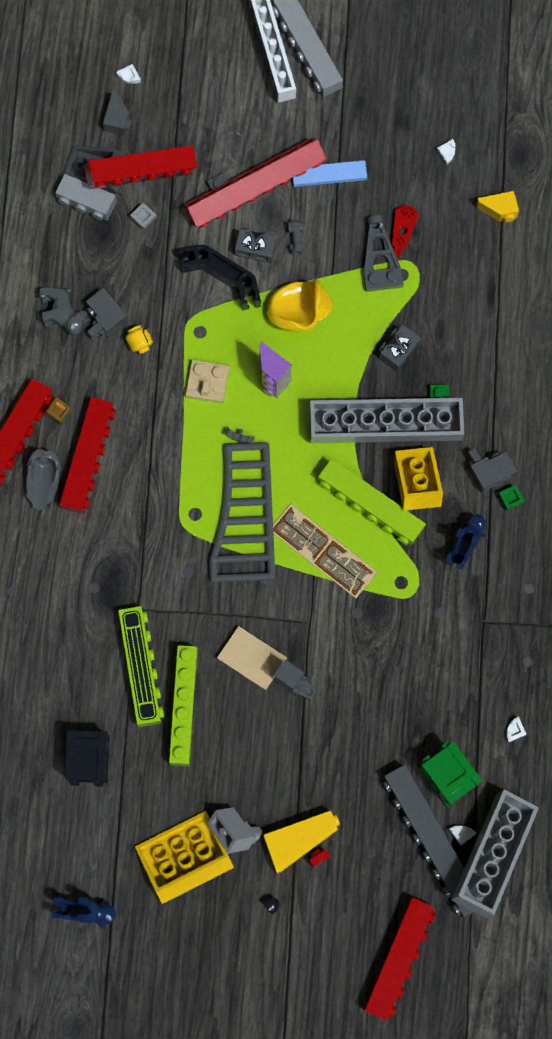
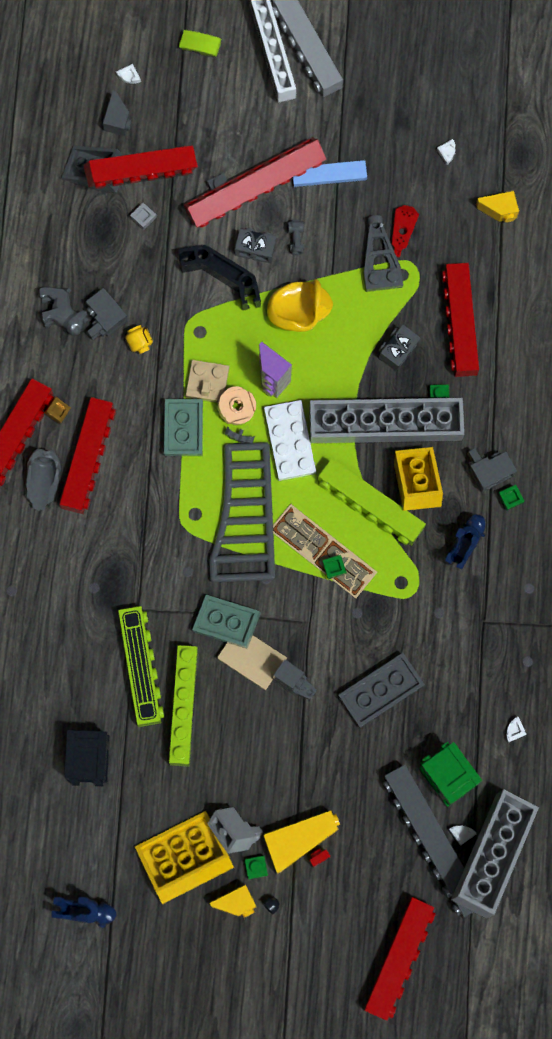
light grey brick [56,174,117,221] -> none
none -> sand green plate [164,399,203,456]
none -> lime slope [179,30,221,57]
none -> sand green plate [192,595,261,649]
none -> yellow slope [210,885,257,918]
none -> light nougat plate [218,386,256,425]
none -> green plate [245,856,268,880]
none -> white plate [264,400,316,481]
none -> green plate [322,555,347,580]
none -> dark grey plate [338,653,425,728]
none -> red brick [442,263,479,377]

